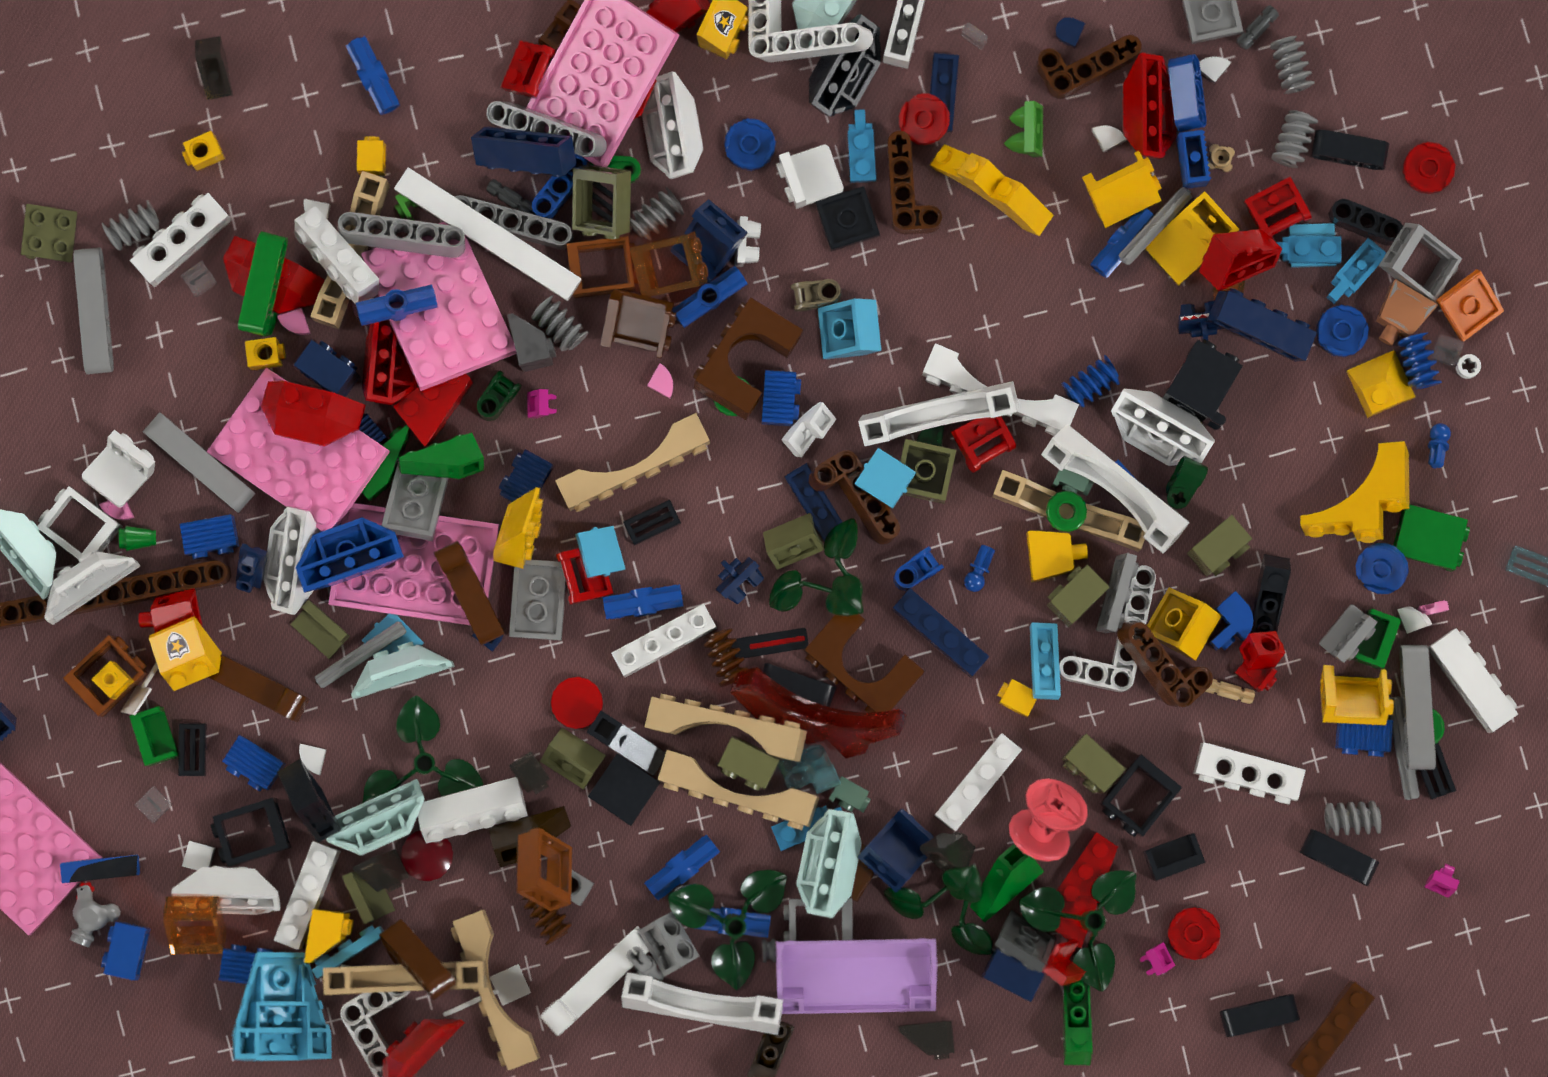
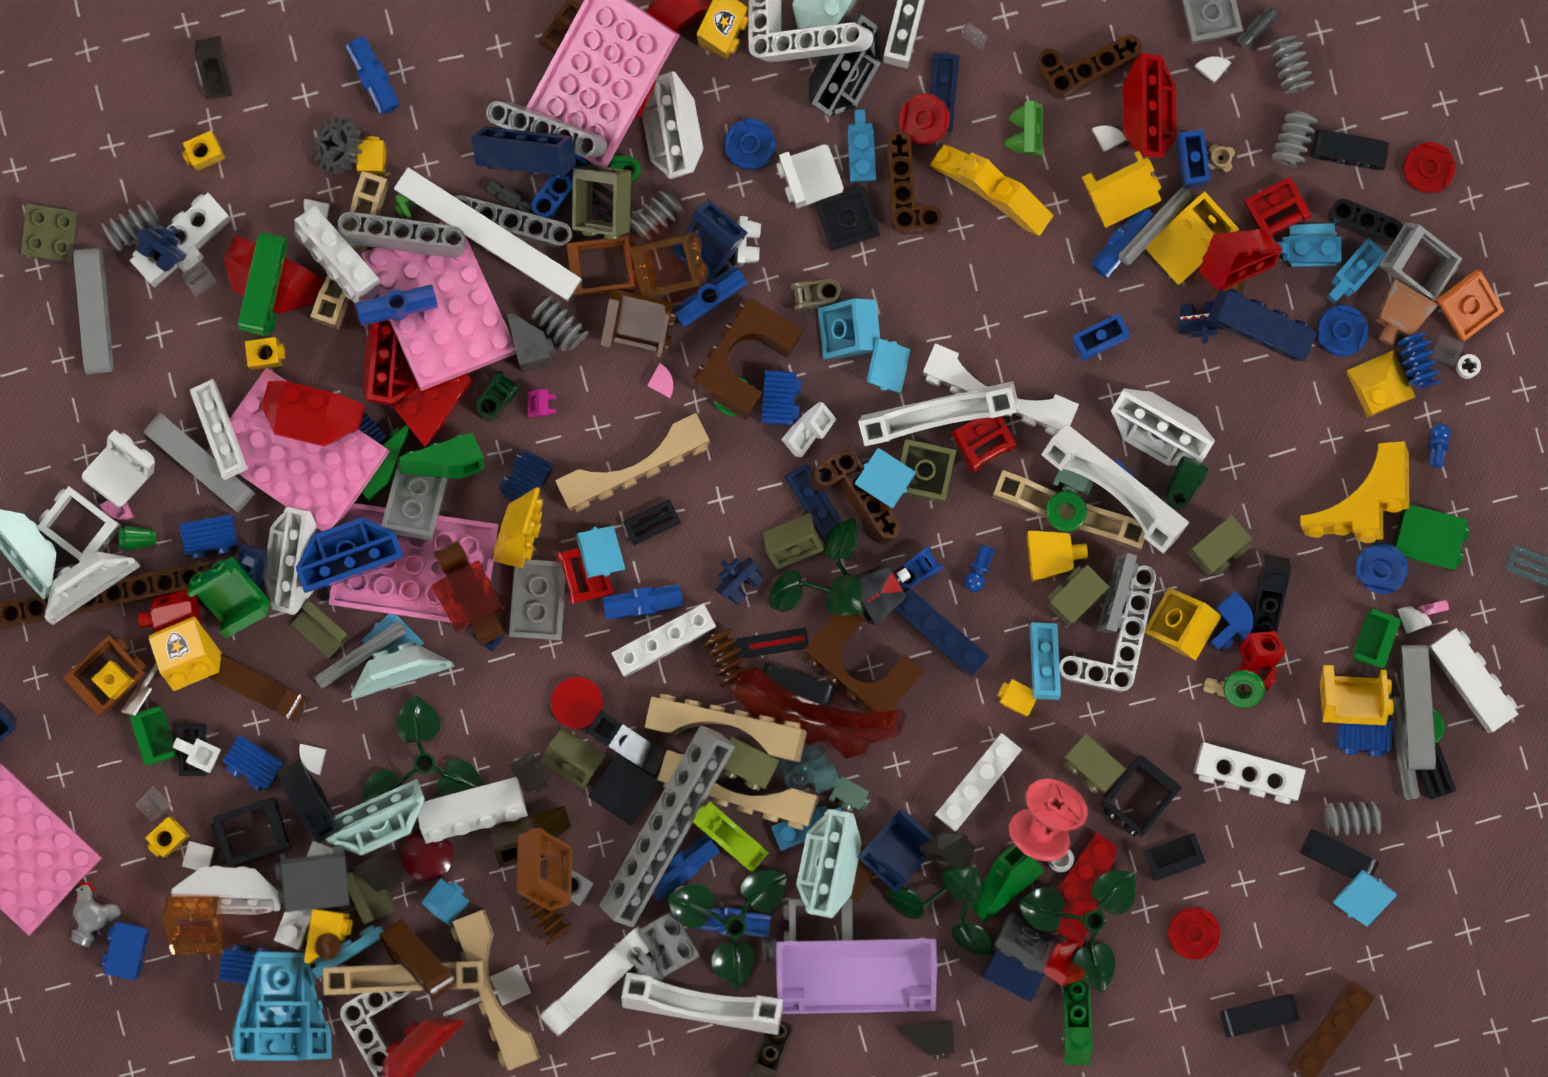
black sticker [60,855,140,883] -> none
bright pink tile [277,308,311,335] -> none
dark blue brick [294,340,360,397] -> none
red plate [501,41,556,98] -> none
dark green tile [916,425,944,447] -> none
dark blue tile [1055,17,1085,48] -> none
blue piece [1061,355,1120,408] -> none
reddish brown beam [1117,622,1213,707] -> none
dark pink tile [1140,942,1176,976] -> none
black container [1162,339,1243,430] -> none
beam [1168,54,1207,132] -> none
light grey bracket [1319,604,1378,663] -> none
dark pink tile [1425,863,1460,898] -> none
none -> dark blue hips [136,225,187,272]
none -> yellow brick [145,816,190,857]
none -> white plate [173,738,221,773]
none -> white tile [178,246,204,274]
none -> green panel [187,557,271,639]
none -> white tile [190,379,248,480]
none -> dark grey panel [275,846,350,912]
none -> dark grey gear [313,117,363,174]
none -> reddish brown tile [314,933,342,960]
none -> dark azure brick [421,878,470,926]
none -> clear red brick [432,560,505,633]
none -> light grey brick [599,725,735,927]
none -> lime arch [692,802,769,872]
none -> black torso [855,565,911,625]
none -> medium azure piece [866,338,911,393]
none -> white plate [1048,849,1074,872]
none -> blue brick [1071,313,1130,362]
none -> green piece [1223,670,1265,708]
none -> medium azure piece [1333,870,1397,927]

